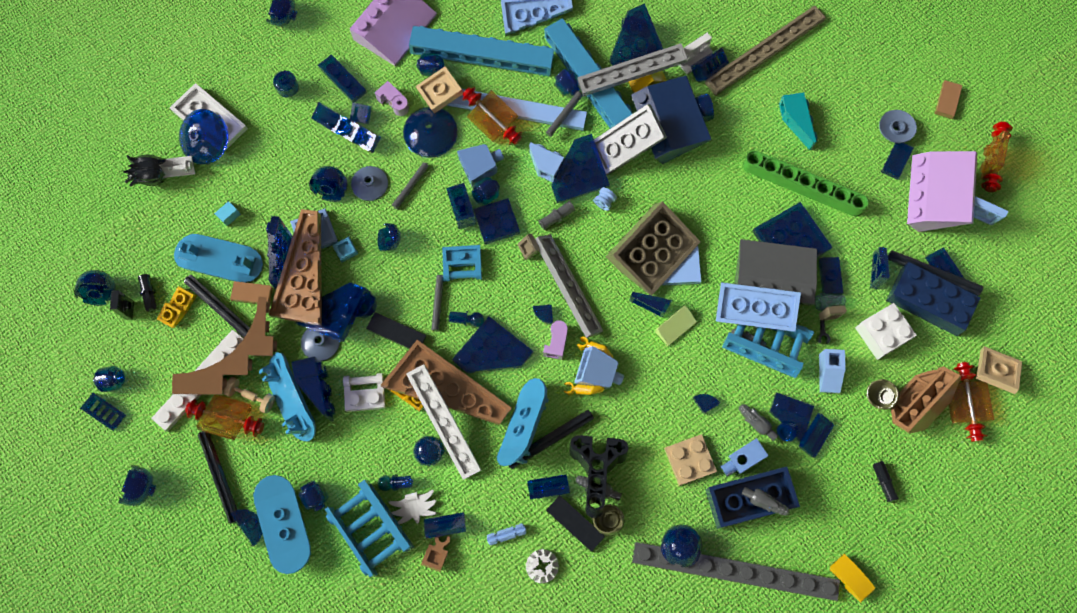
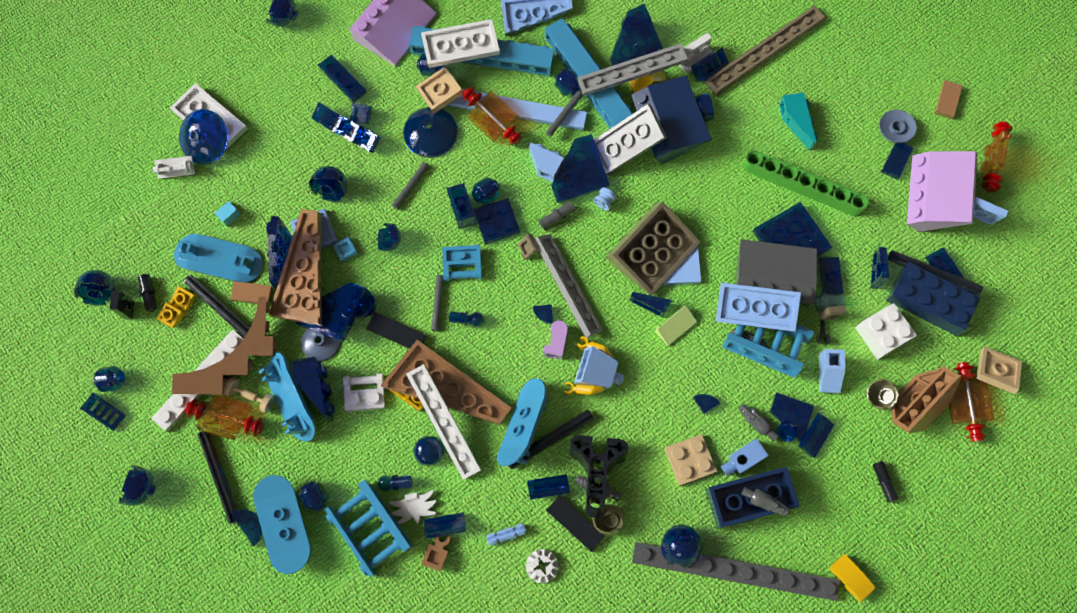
black hair [123,154,166,187] -> none
head [273,70,299,98] -> none
sand blue dish [351,166,388,201] -> none
lavender leg [375,81,409,116] -> none
clear blue plate [452,316,534,373] -> none
medium blue torso [457,144,504,188] -> none
none -> white plate [421,19,500,68]

